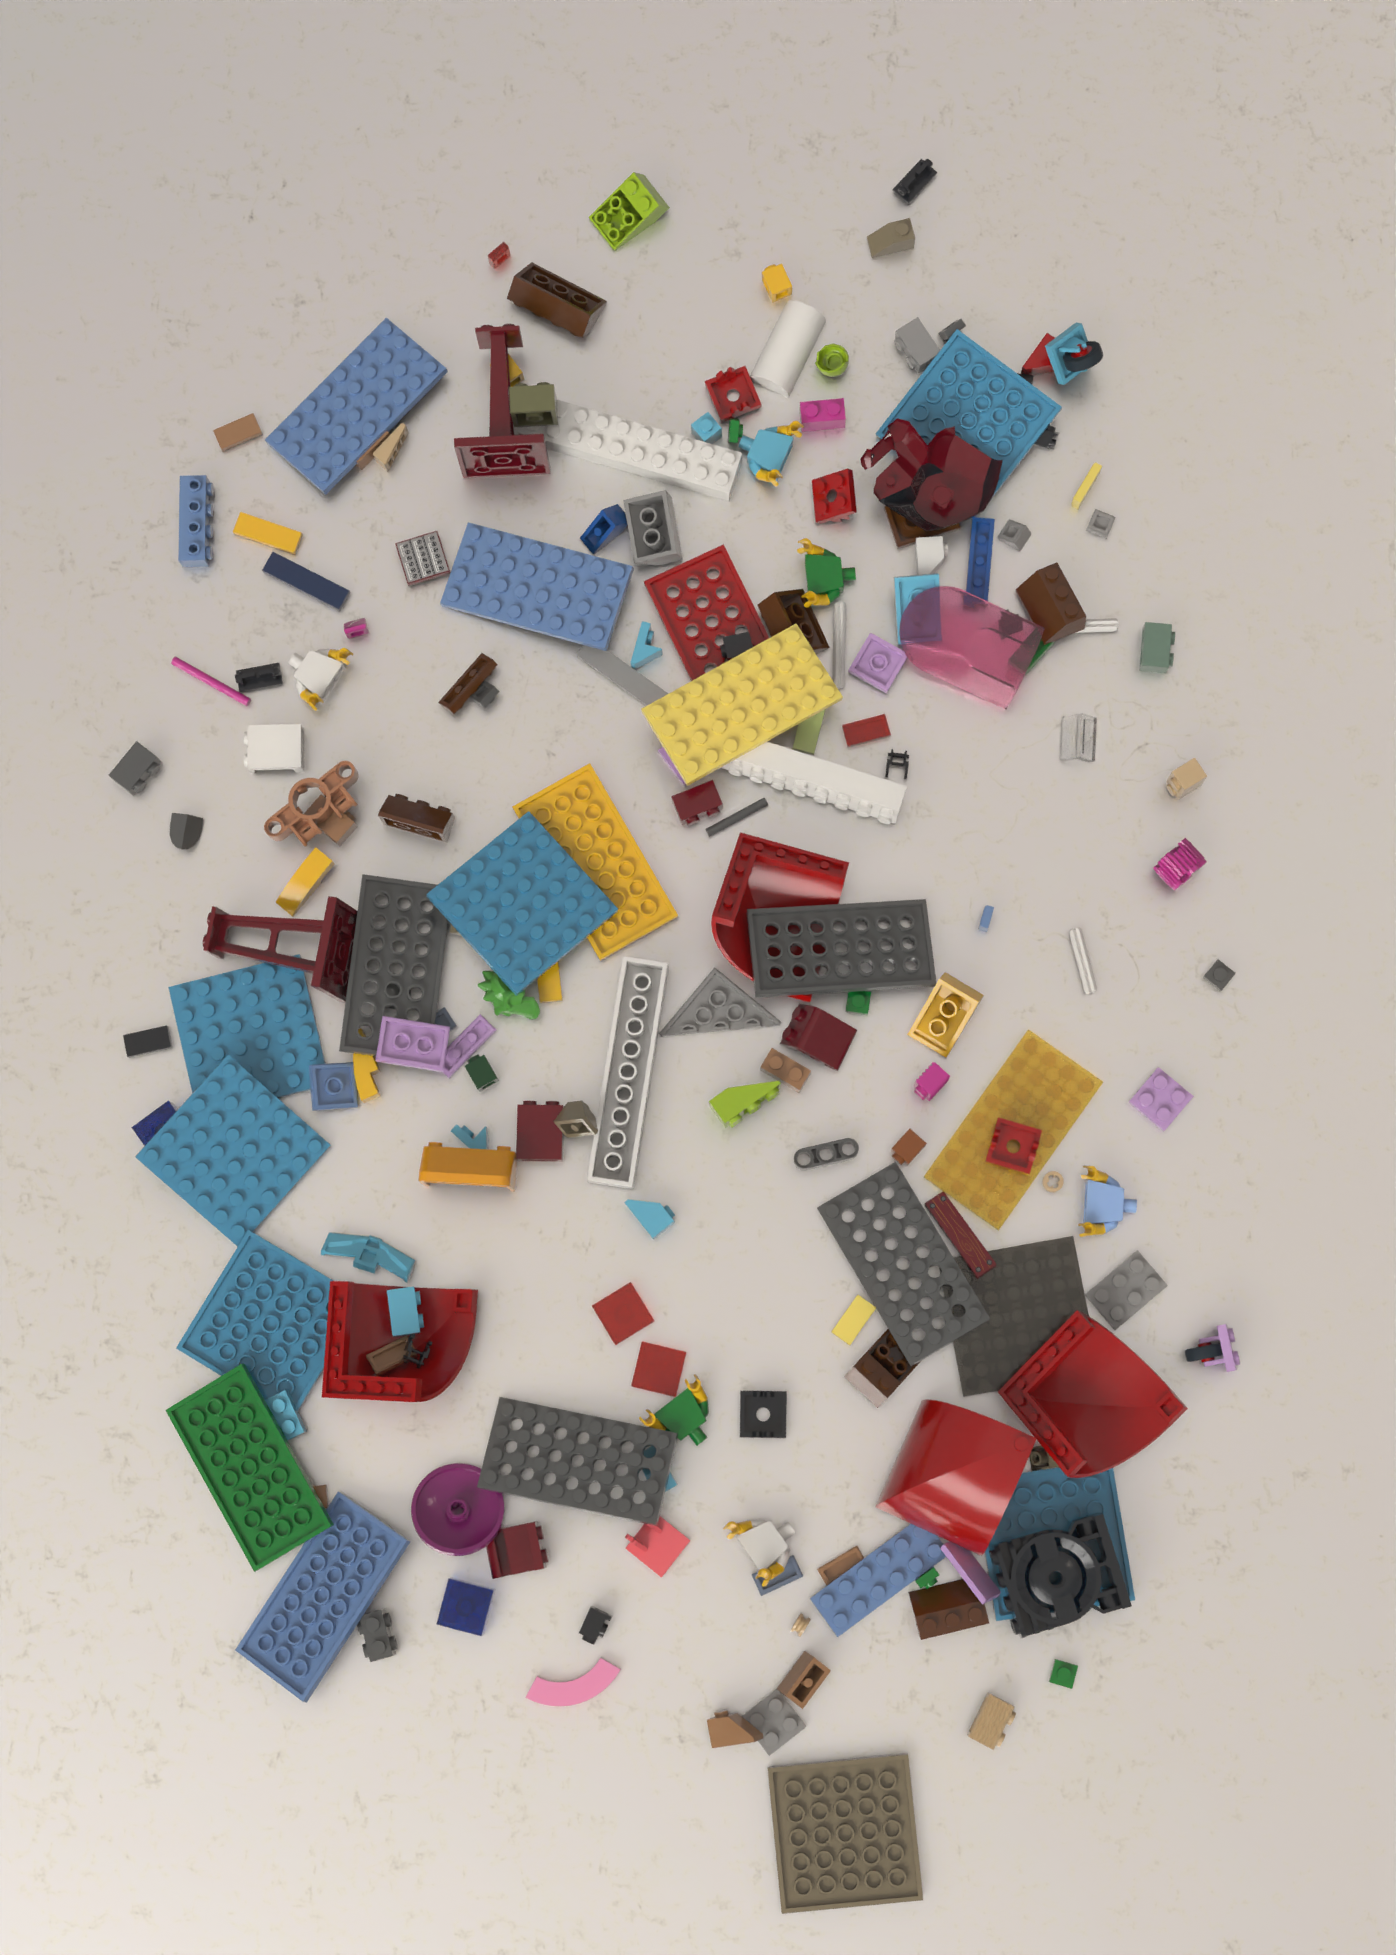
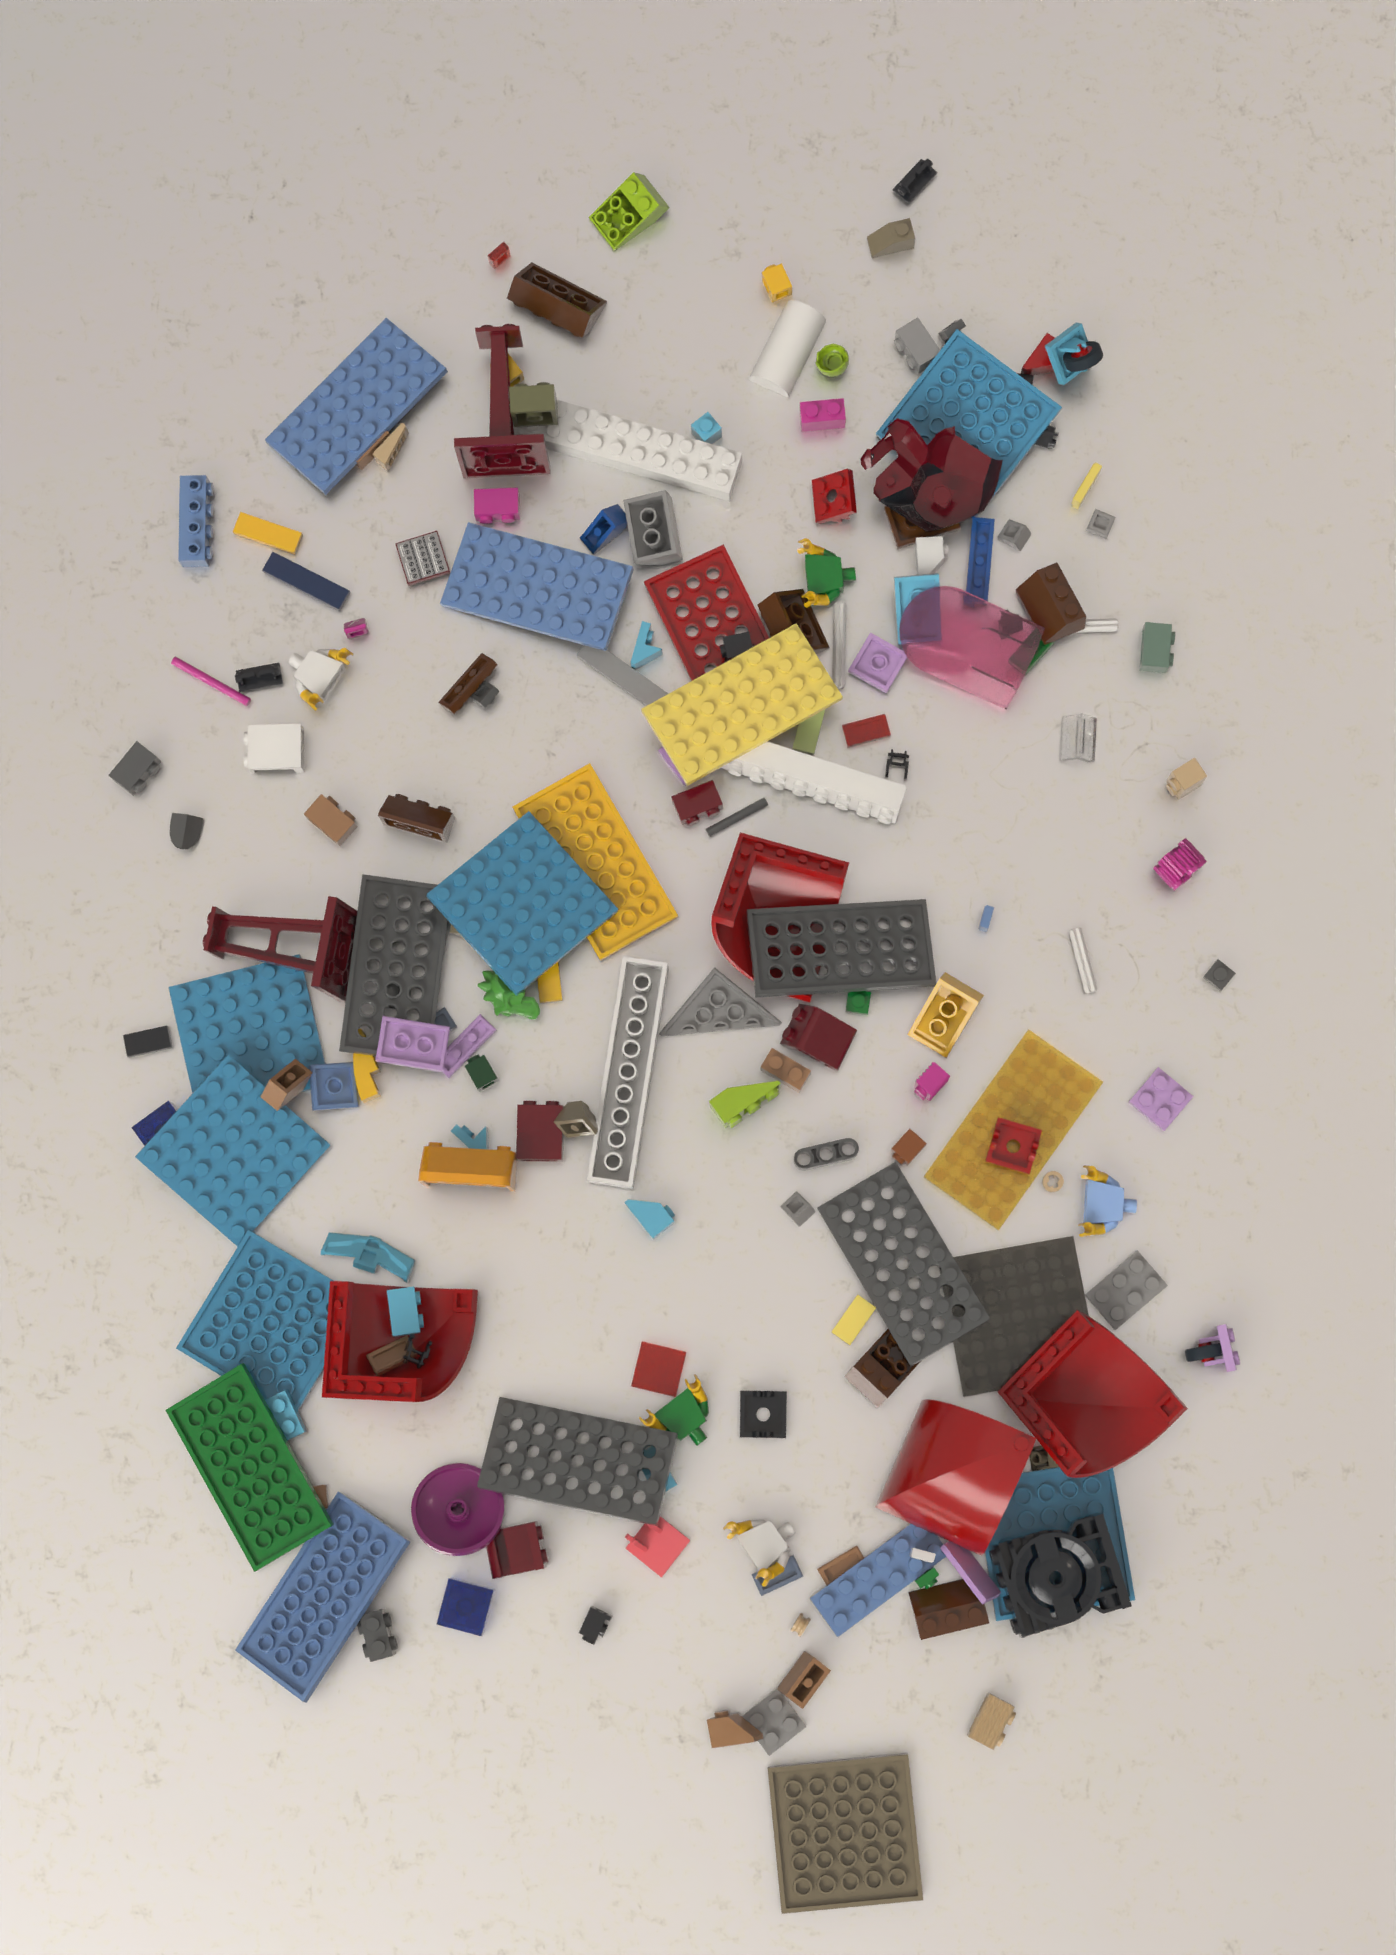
medium nougat tile [213,413,263,452] -> none
nougat piece [264,761,359,847] -> none
yellow slope [276,847,335,917] -> none
bright pink tile [526,1658,621,1706] -> none
clear red tile [592,1282,655,1345] -> none
red piece [705,366,762,423] -> none
green plate [728,418,743,443] -> none
medium azure torso [738,421,804,487] -> none
dark red tile [924,1191,997,1279] -> none
green plate [1049,1659,1078,1689] -> none
none -> medium nougat brick [261,1059,313,1111]
none -> dark pink brick [474,488,520,524]
none -> light grey slope [780,1191,815,1227]
none -> white tile [909,1548,936,1563]

